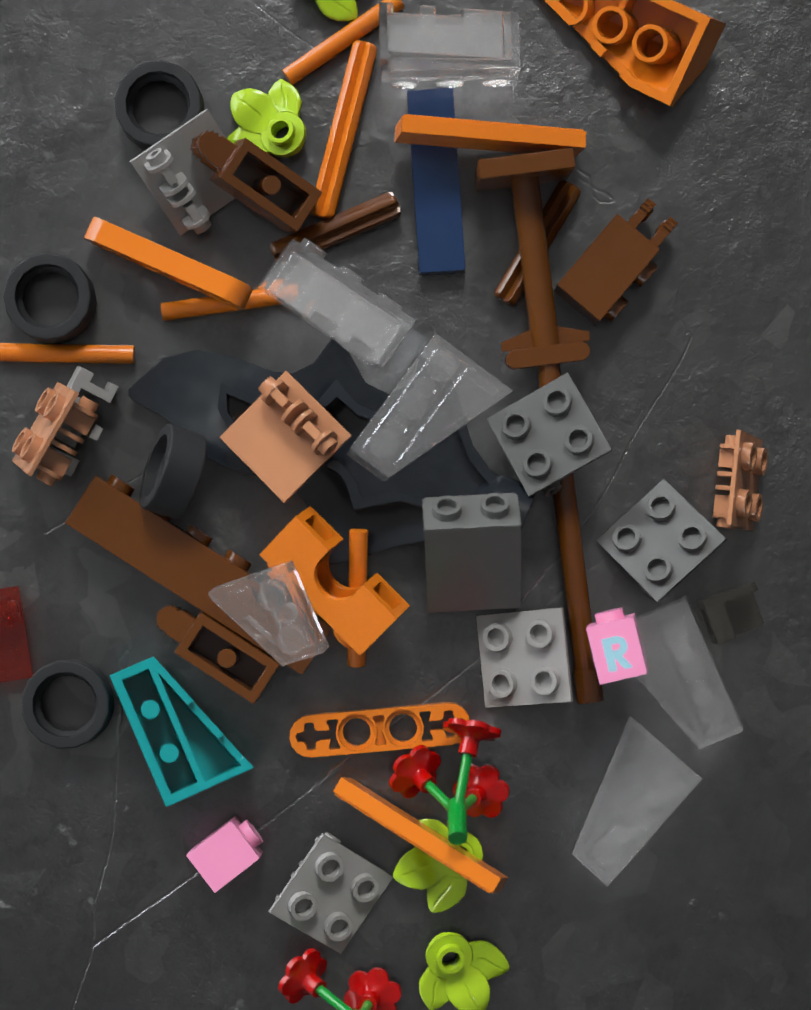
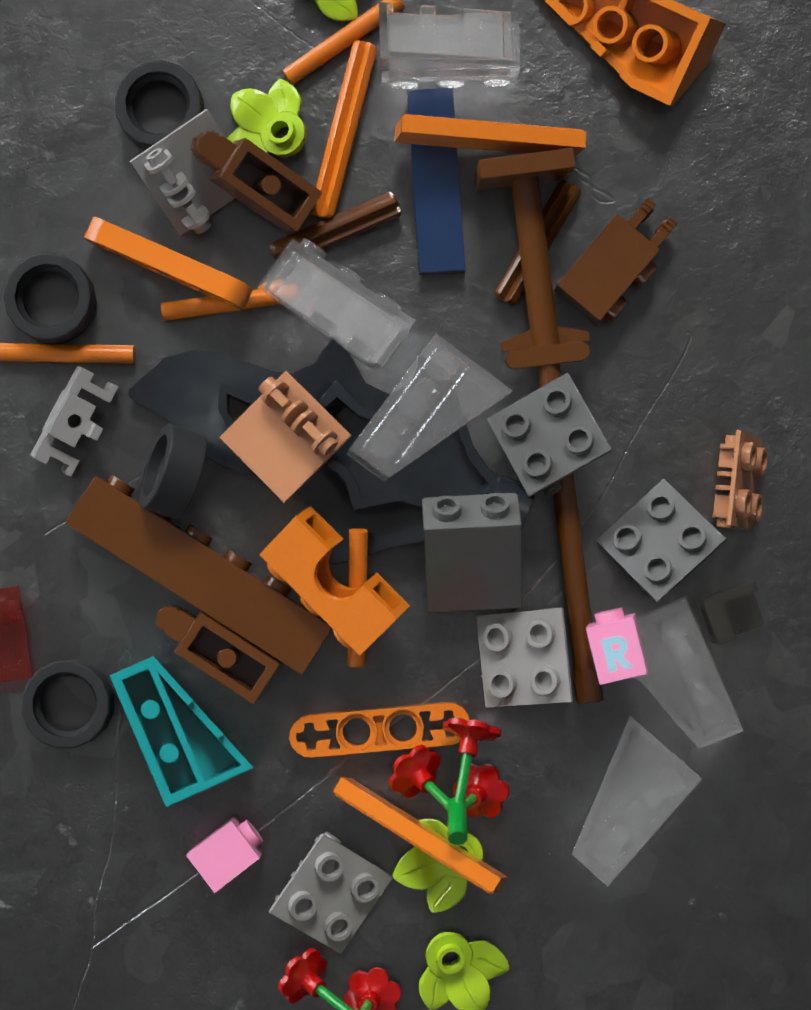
nougat hinge [12,382,99,487] -> none
clear wing [208,560,329,666] -> none

